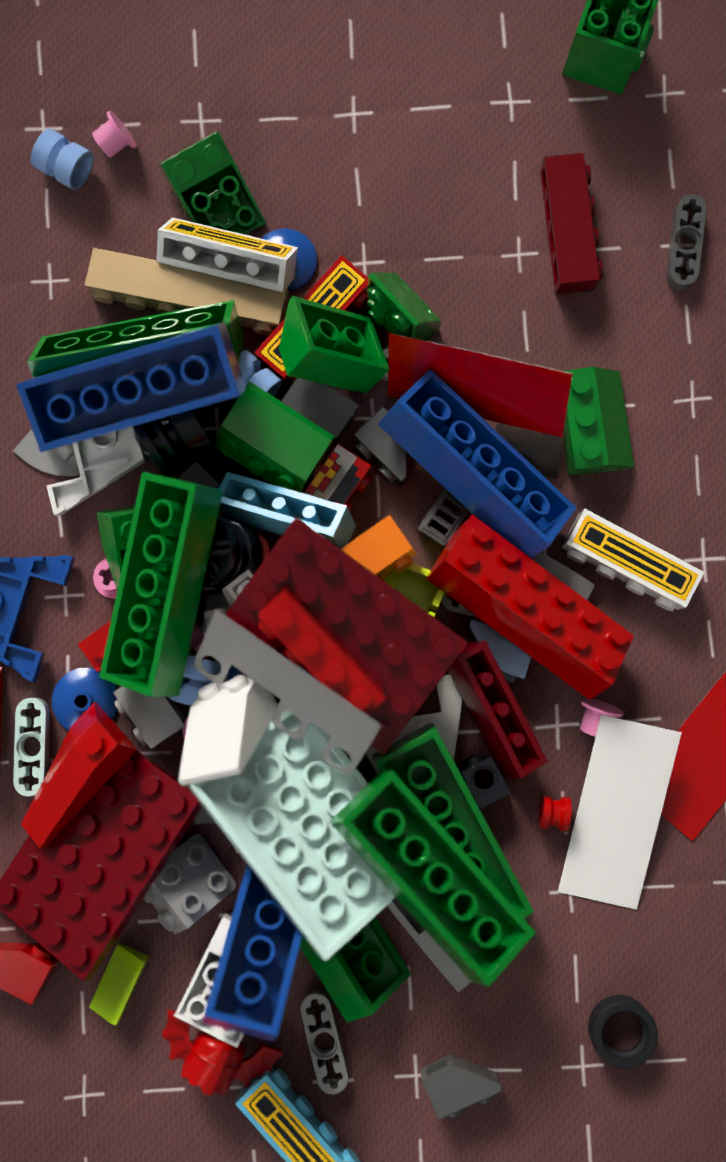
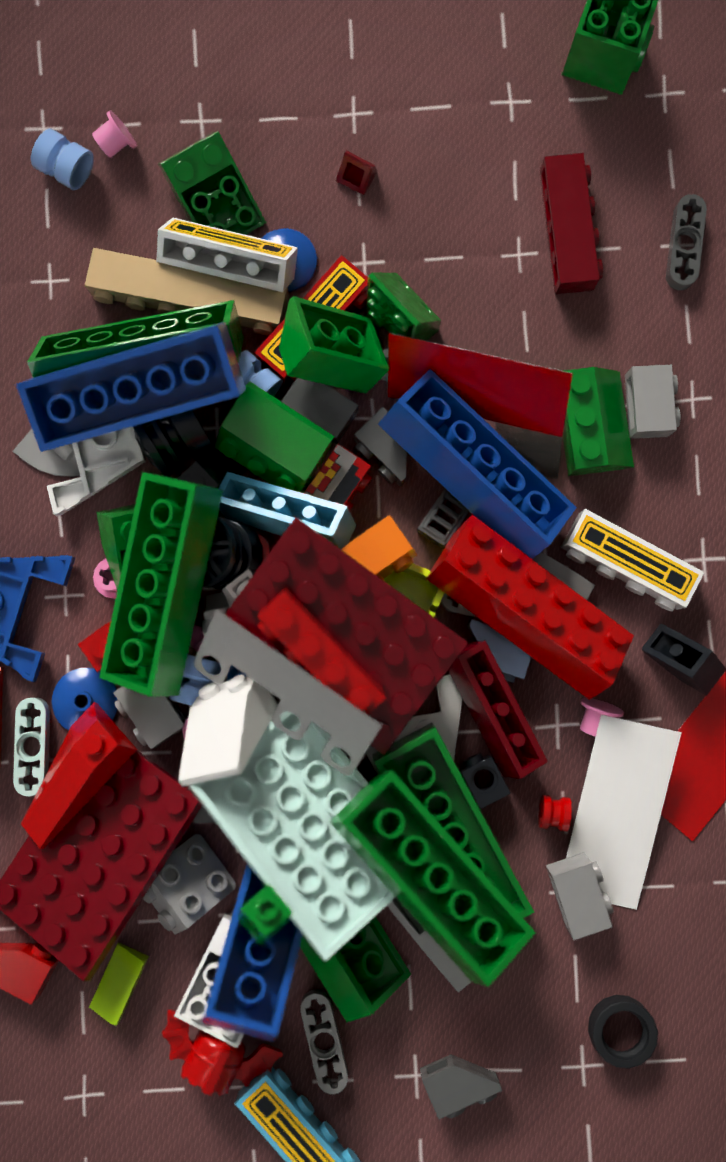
none -> green brick [237,884,293,946]
none -> dark red slope [335,151,377,195]
none -> light grey piece [546,852,614,941]
none -> light grey piece [625,364,681,439]
none -> black slope [641,623,726,696]

